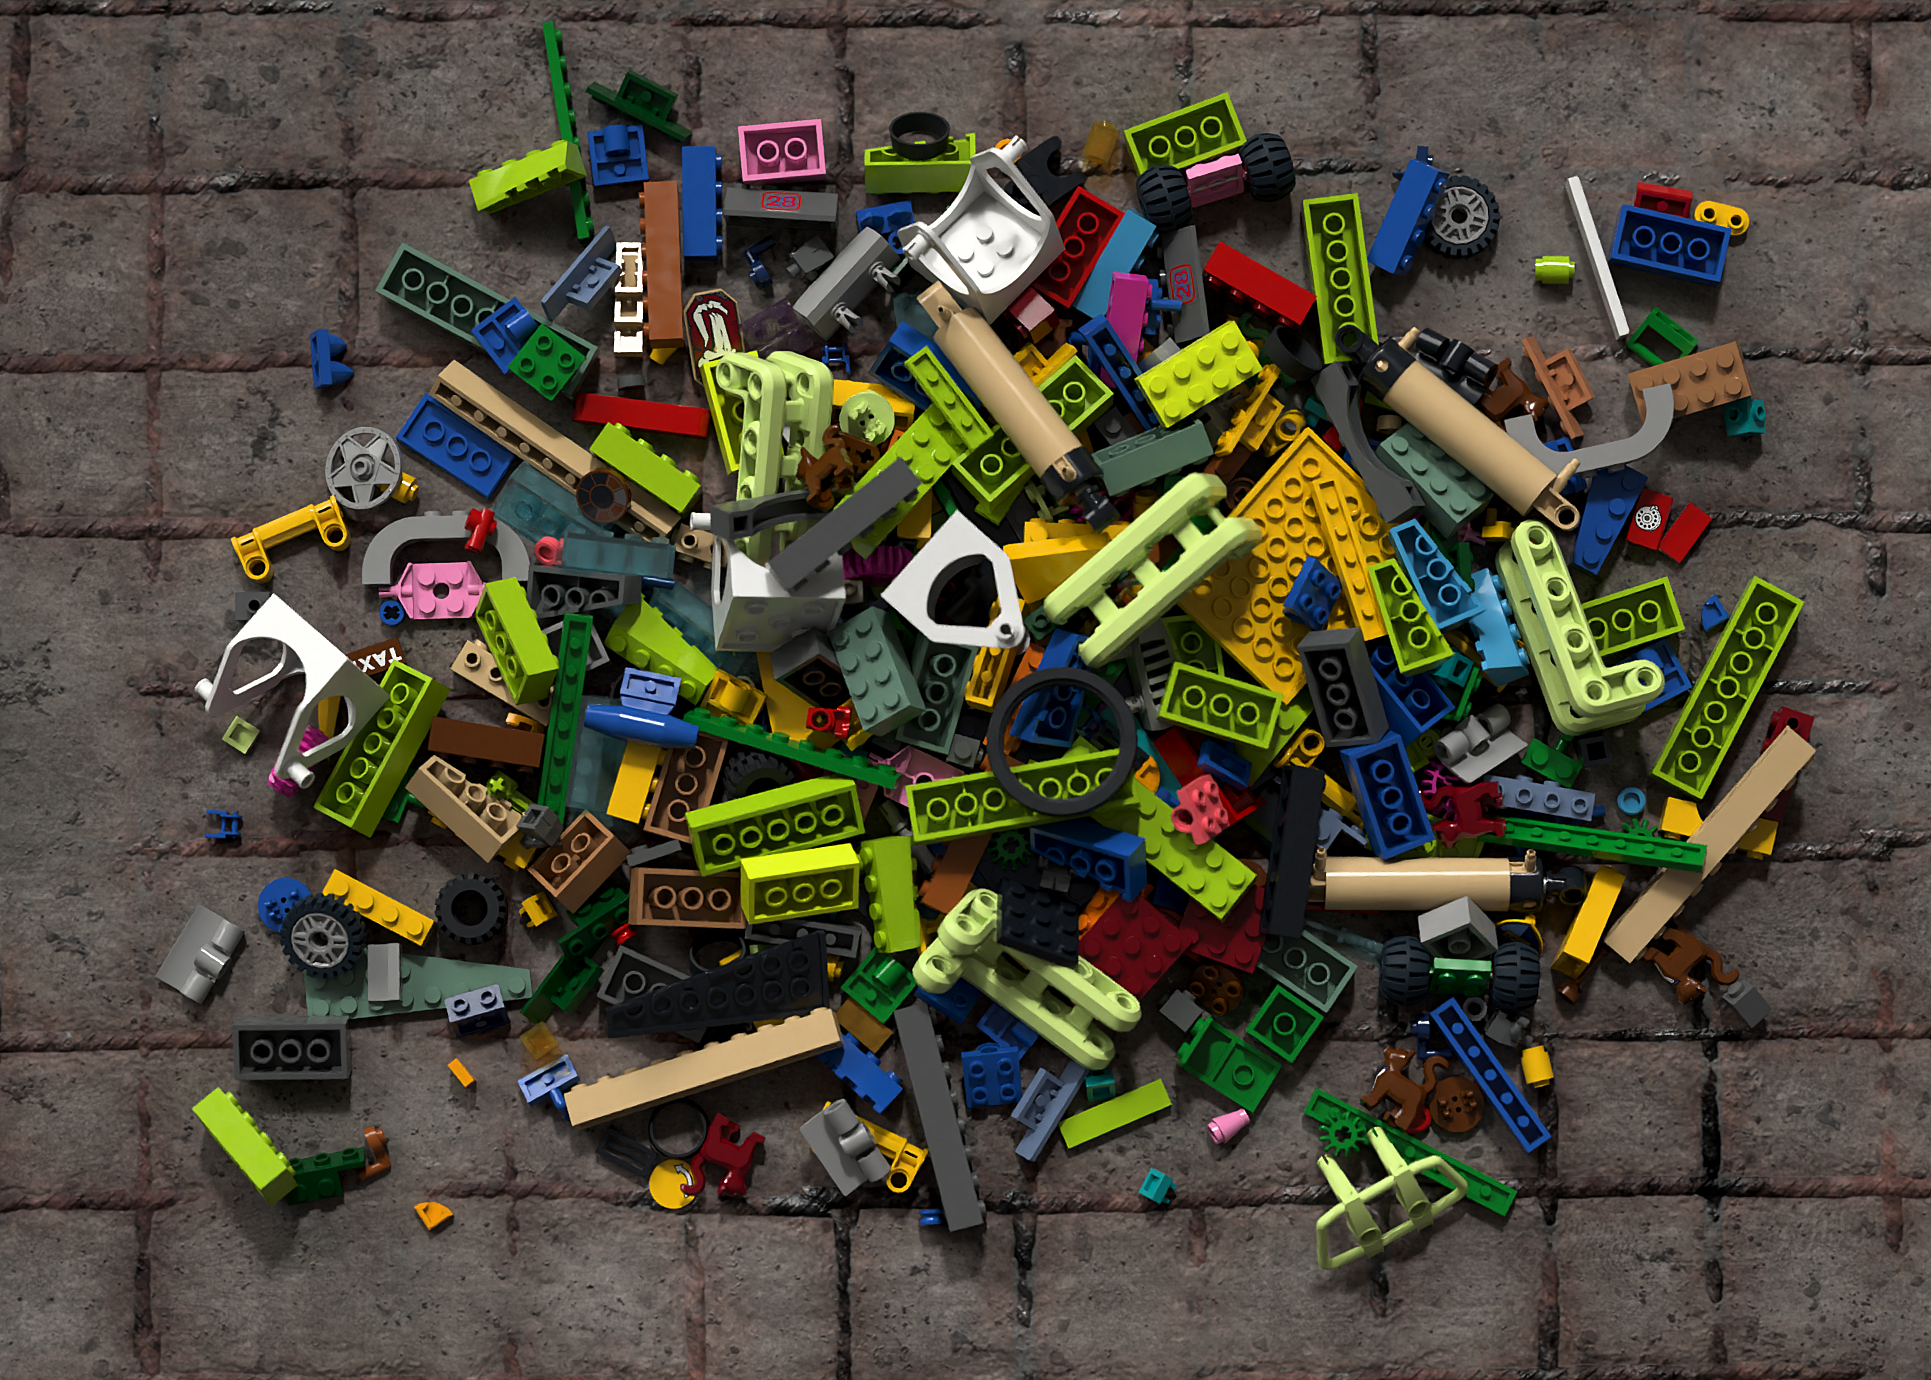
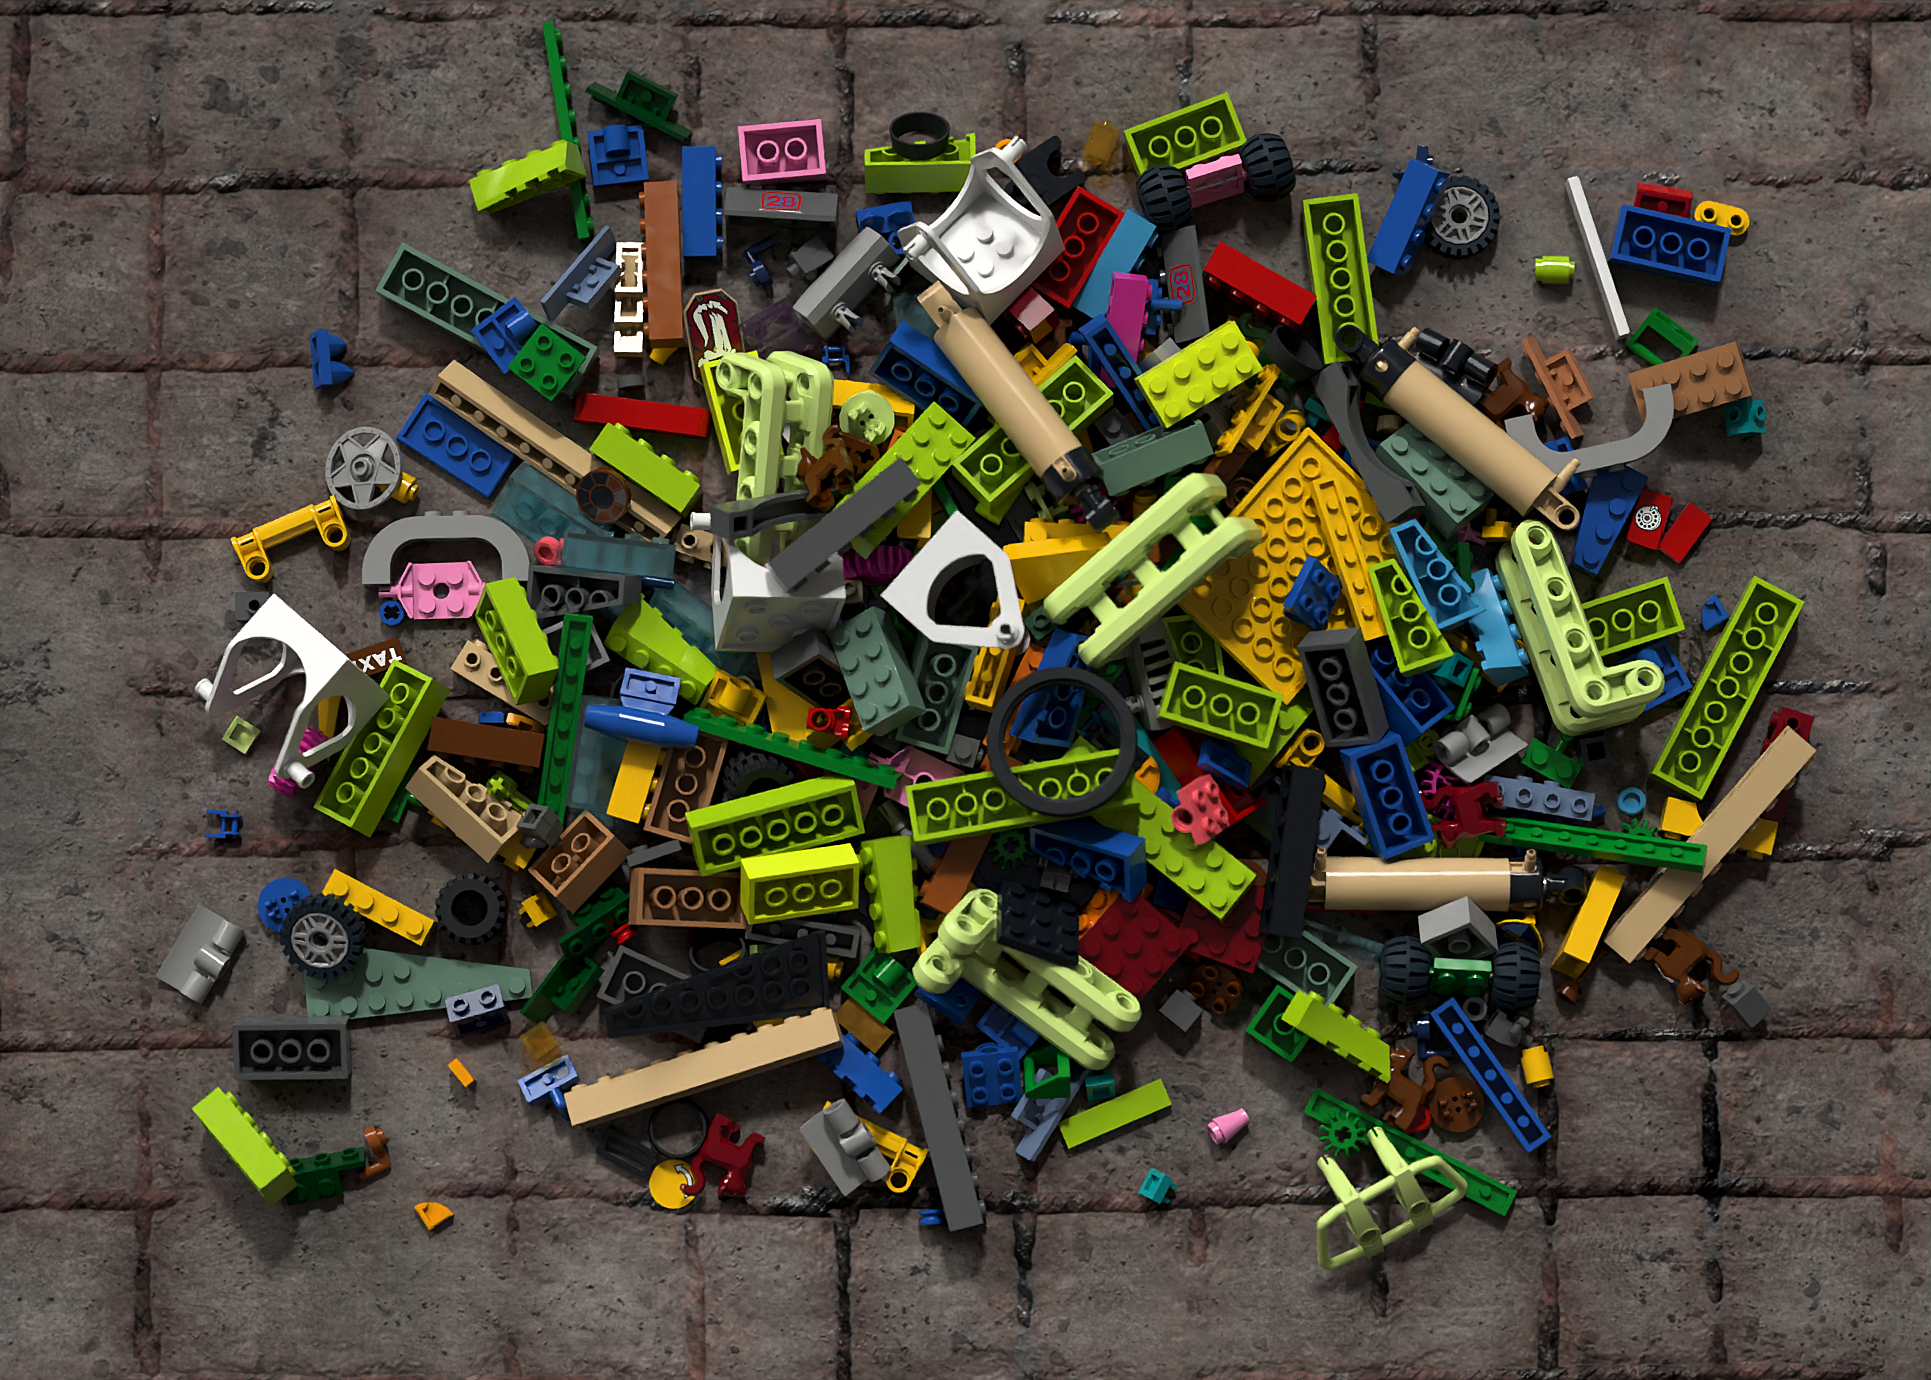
light grey panel [368,943,402,1001] -> none
red plate [464,508,497,554] -> none
lime tile [903,346,995,453] -> none
green bracket [1175,1016,1282,1113] -> none
none -> blue tile [478,712,506,725]
none -> green tile [1023,1042,1071,1099]
none -> lime wedge [1281,990,1391,1083]

